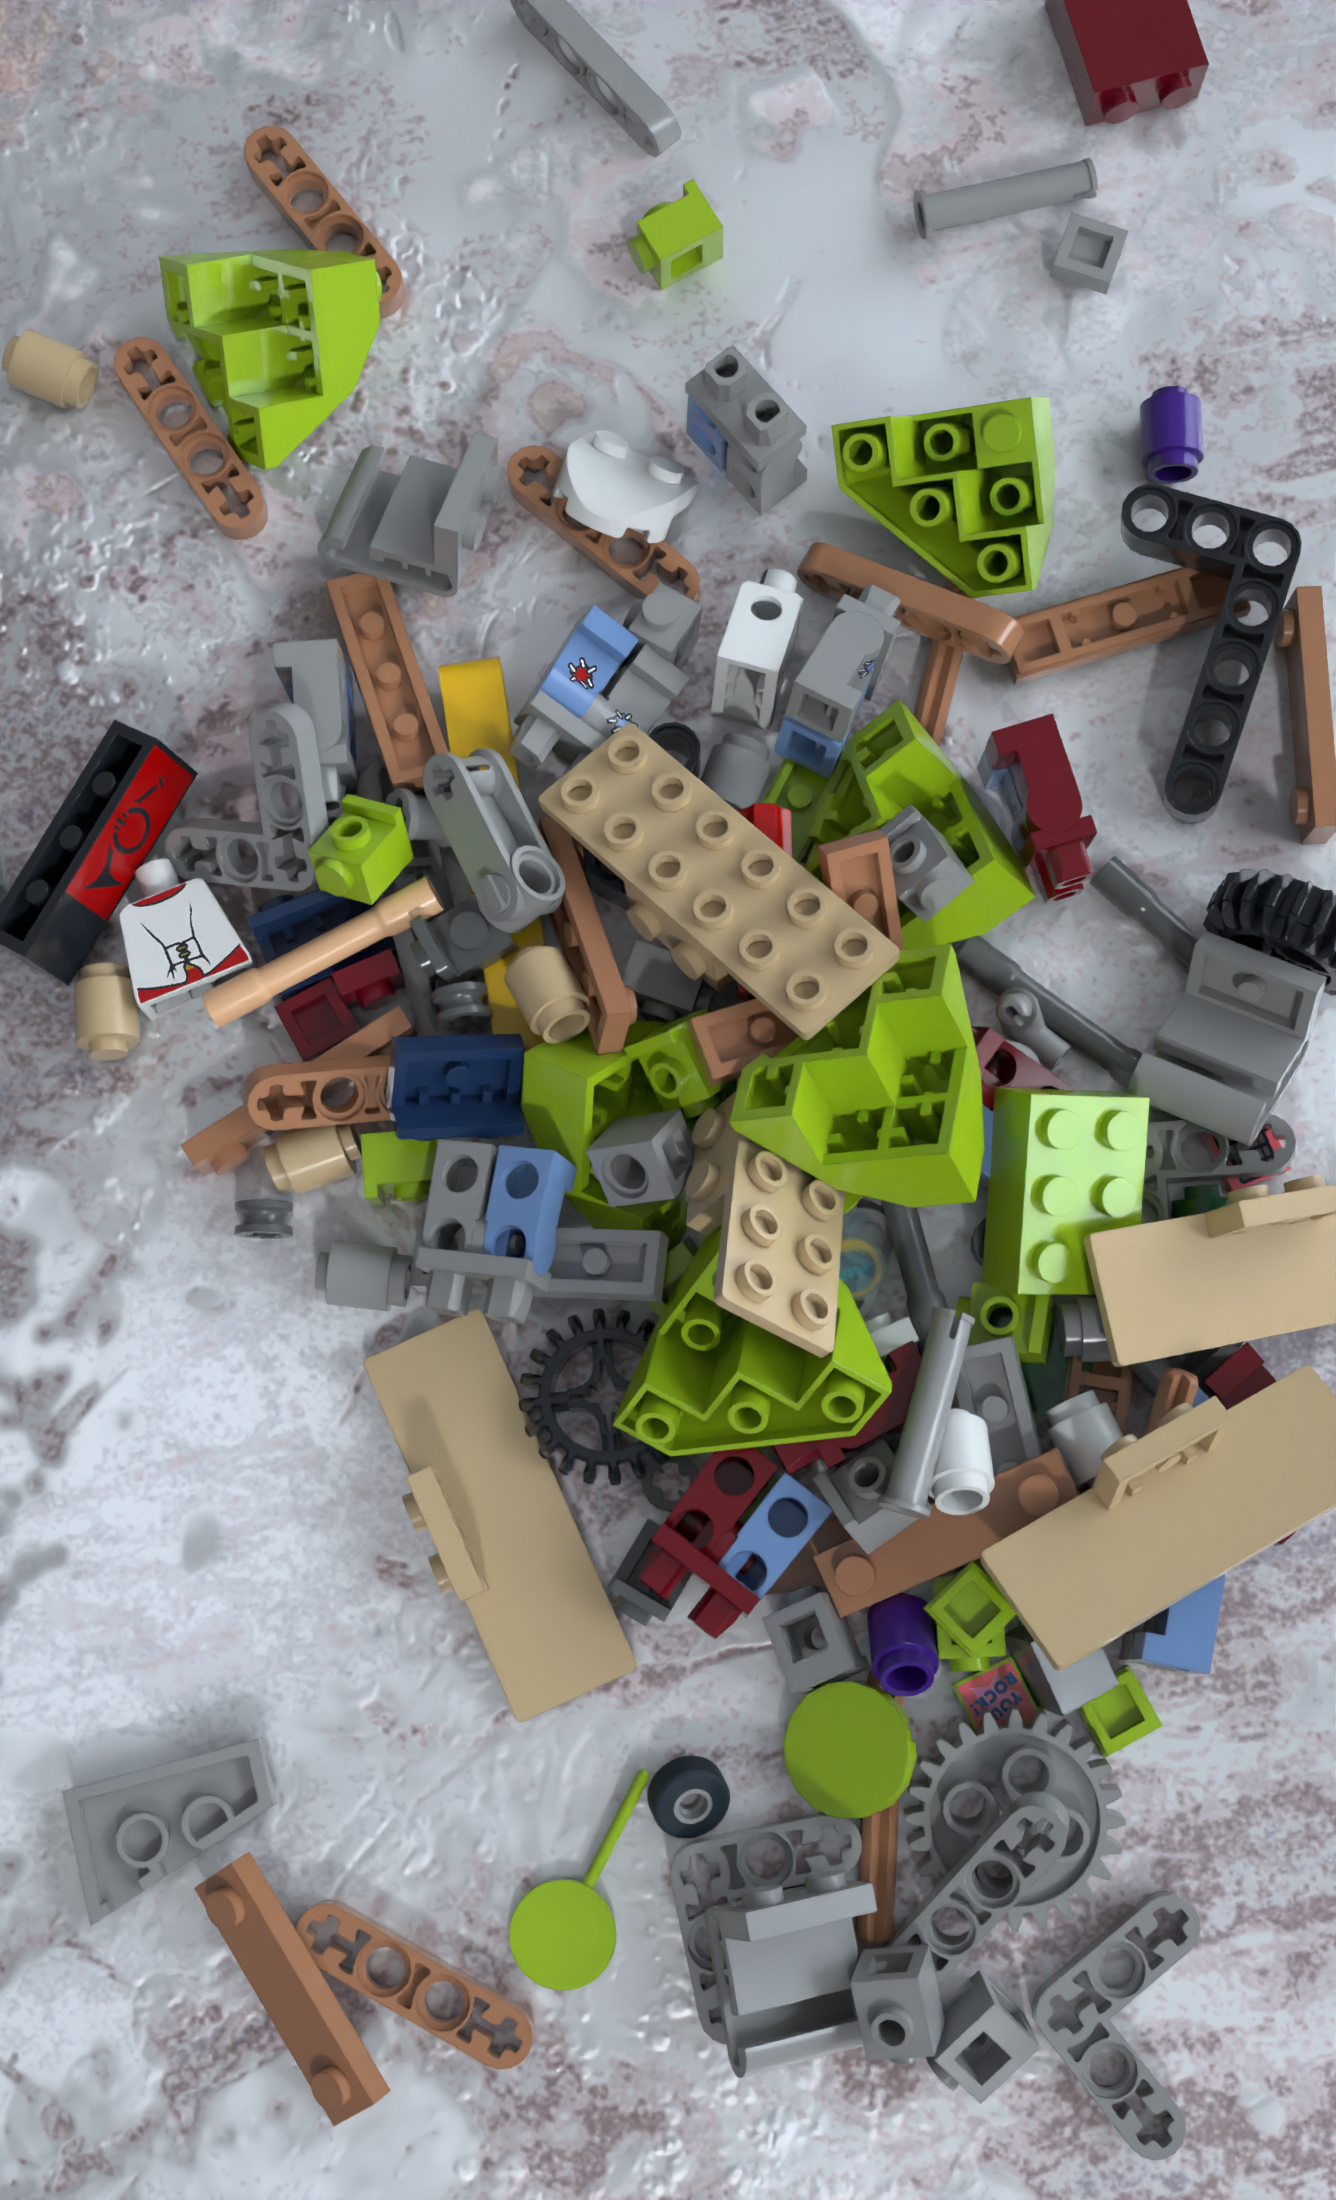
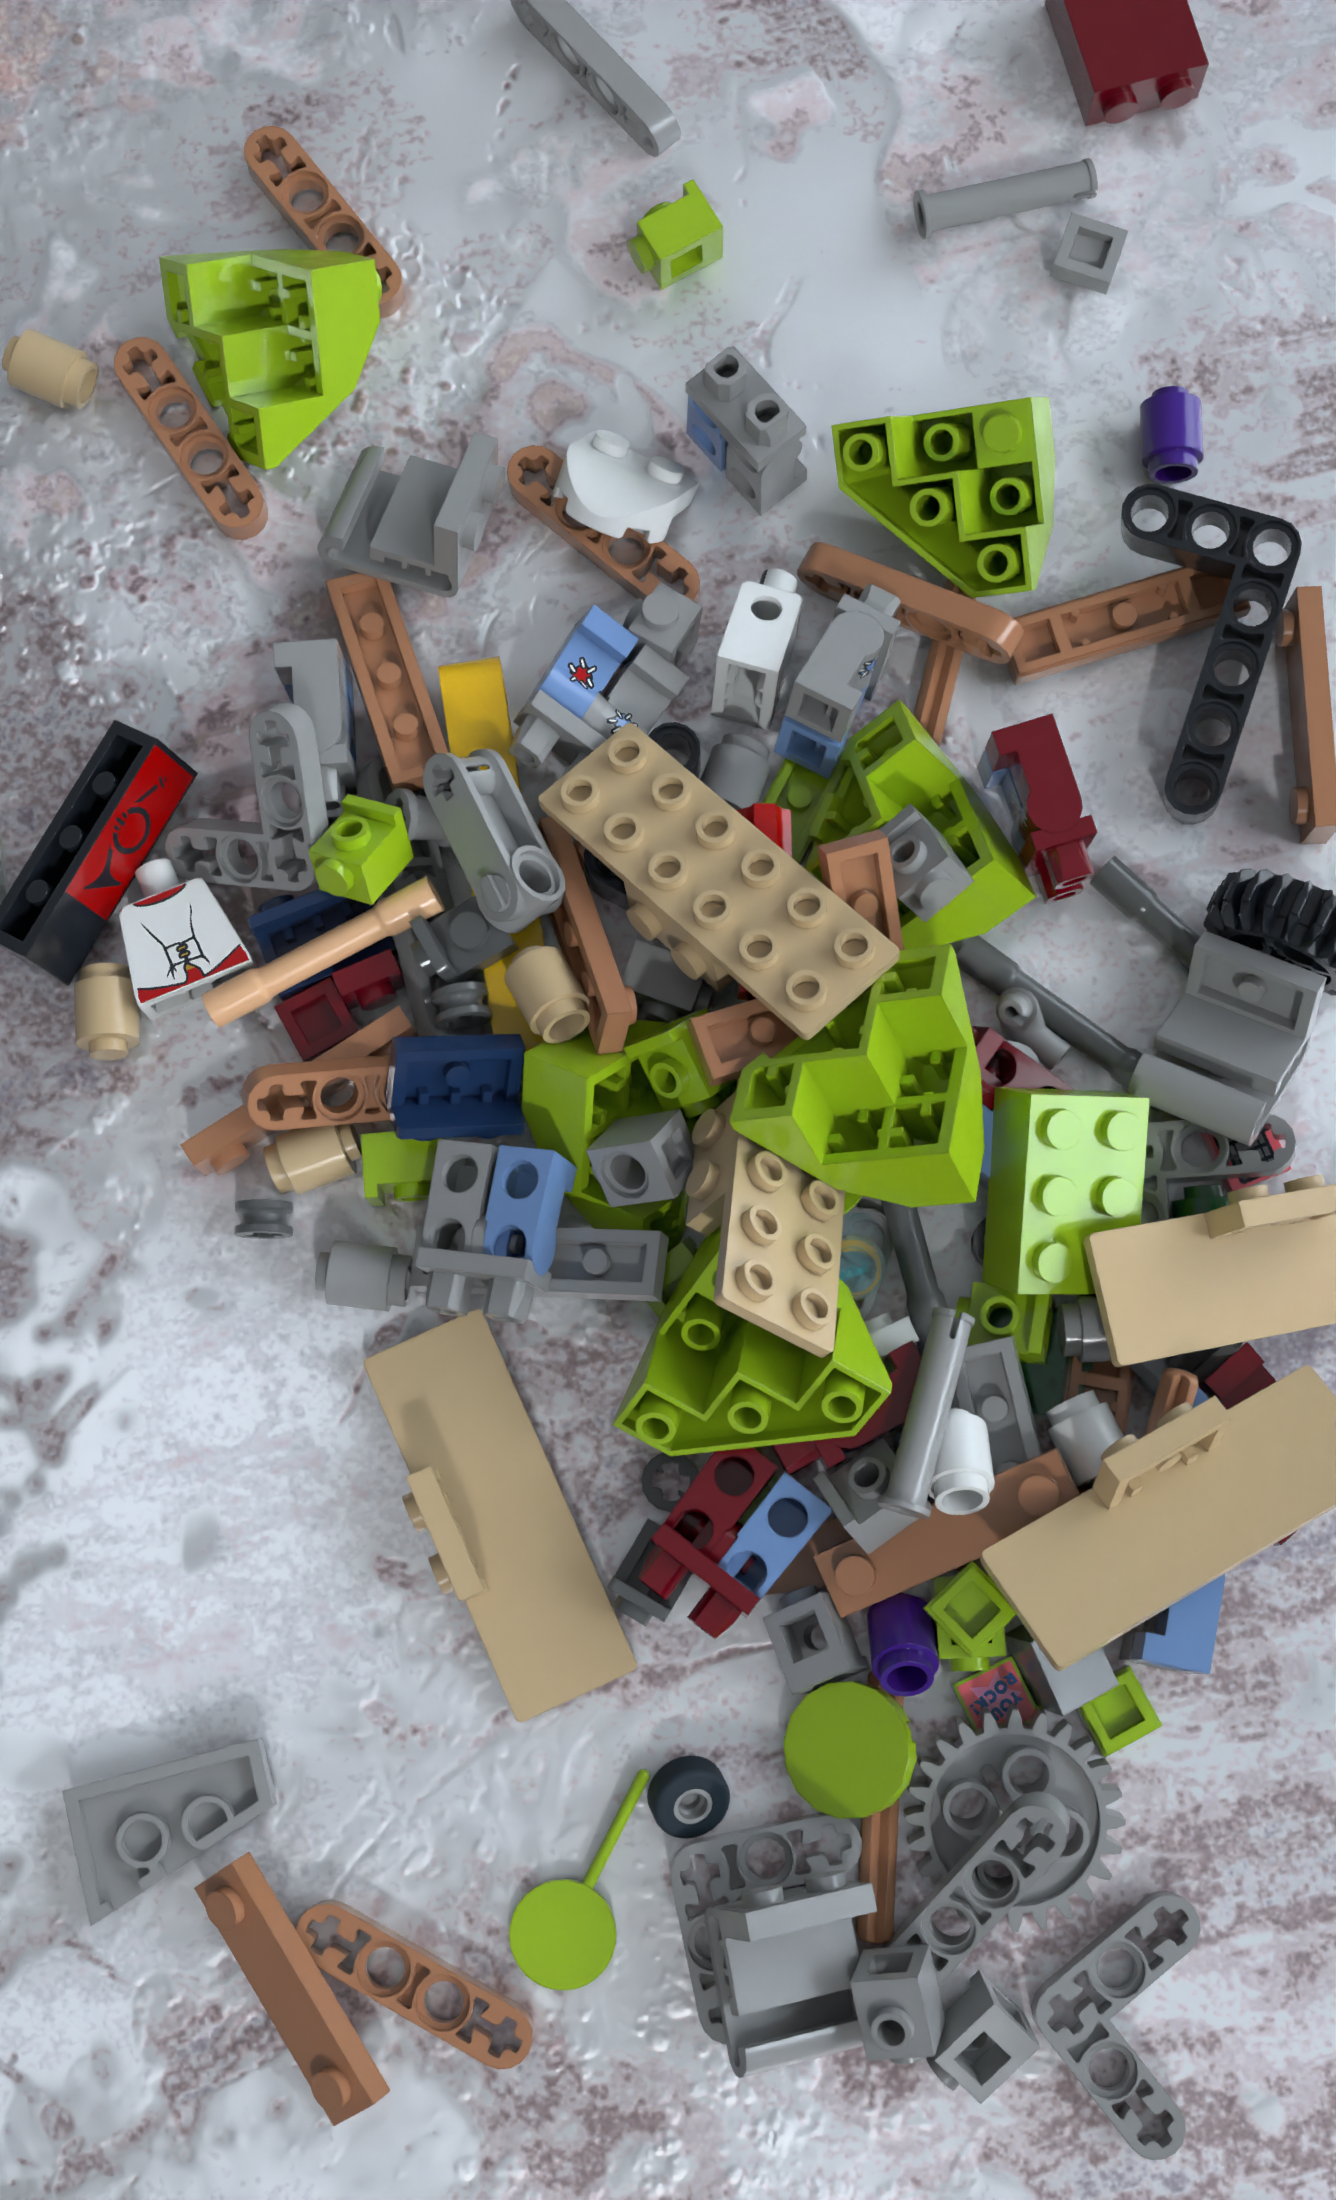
black gear [519,1308,669,1486] -> none

